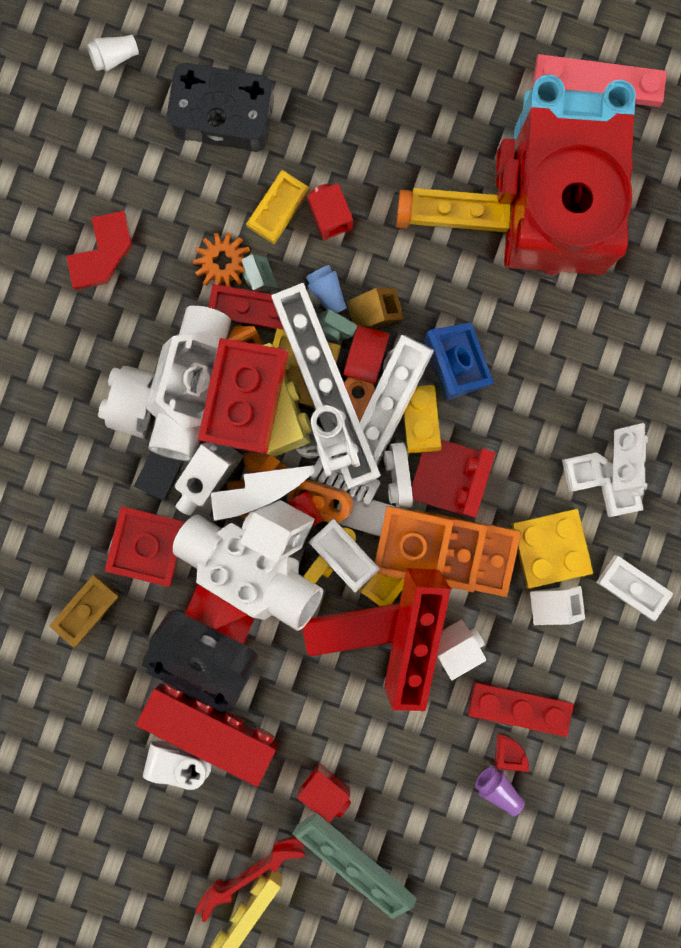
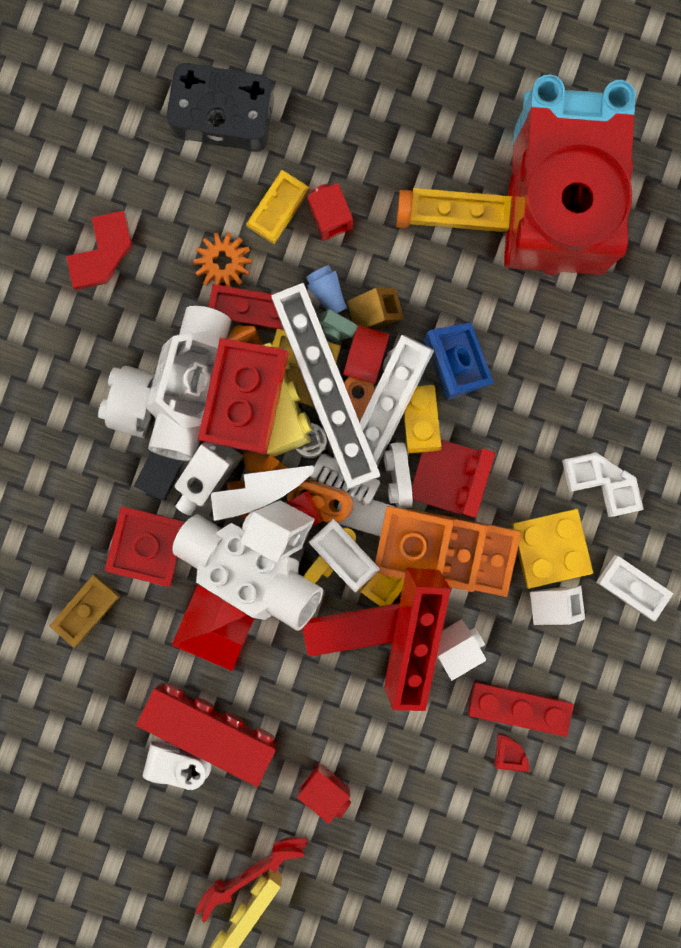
white cone [87,34,139,72] -> none
black axle [142,610,258,712] -> none
sand green plate [242,254,278,293] -> none
sand green tile [293,812,417,919] -> none
white piece [311,405,360,477] -> none
medium lavender cone [475,767,525,816] -> none
red tile [495,138,519,205] -> none
coral plate [532,54,667,107] -> none
white hinge [612,423,648,496] -> none

